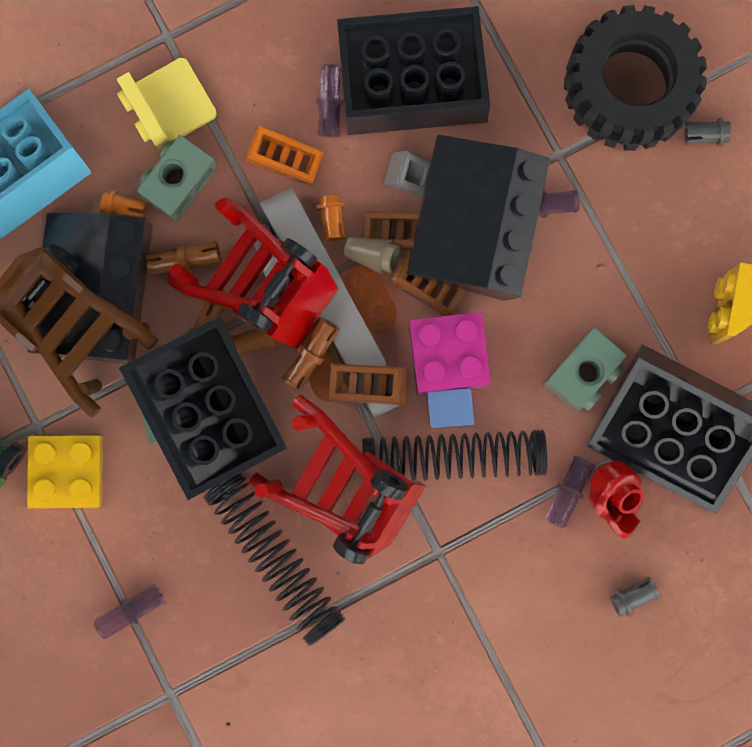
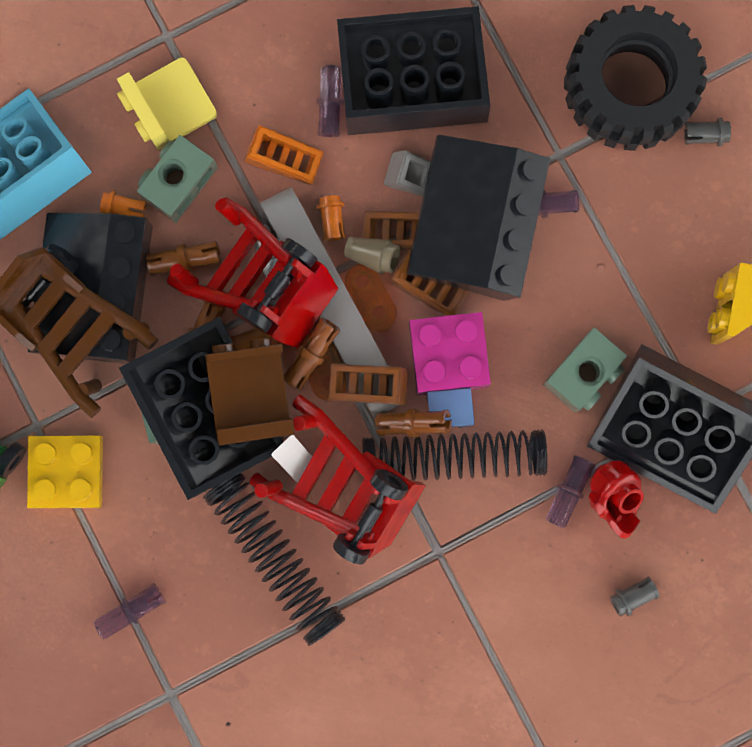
none -> reddish brown panel [205,338,295,445]
none -> white sticker [271,435,312,483]
none -> dark orange pin [375,408,452,438]

